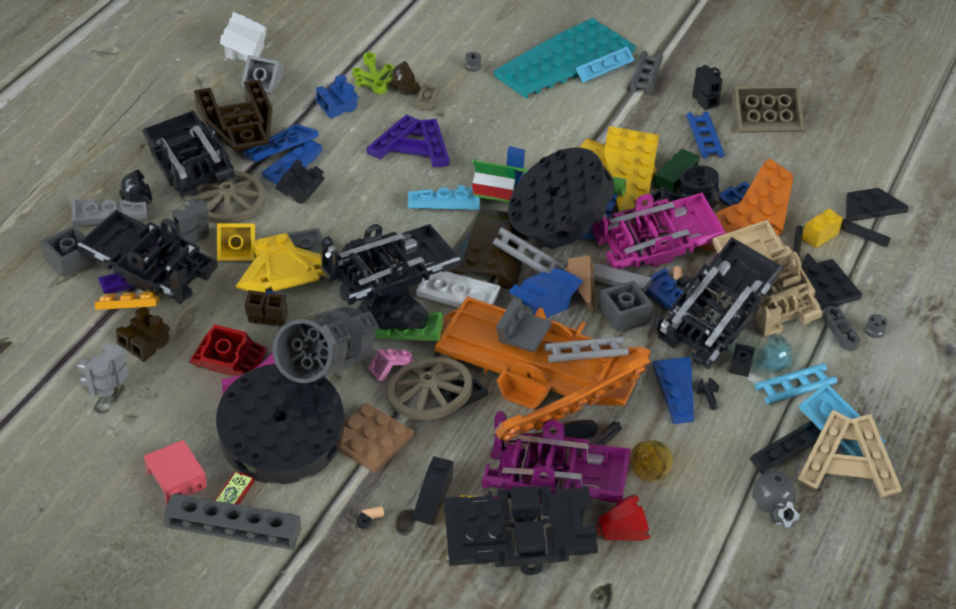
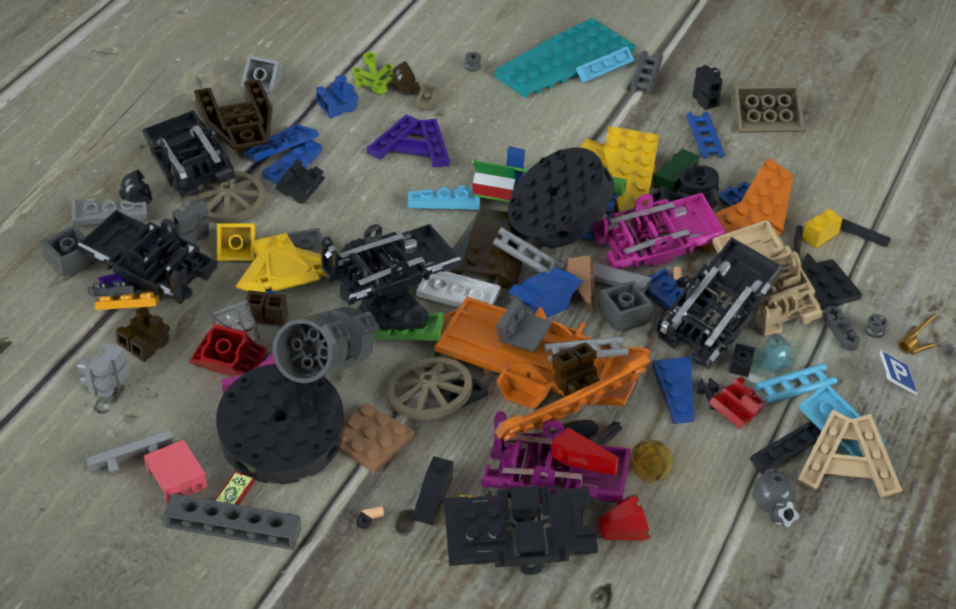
white slope [220,12,267,61] -> none
bright pink bracket [368,349,415,381] -> none
black wing [845,188,909,222] -> none
none -> light grey hinge [87,430,173,476]
none -> black plate [88,281,134,297]
none -> clear slope [209,299,261,341]
none -> red slope [551,428,618,476]
none -> dark brown hips [552,342,600,396]
none -> red slope [709,377,766,429]
none -> piece [879,350,918,395]
none -> pearl gold plant [898,313,936,355]

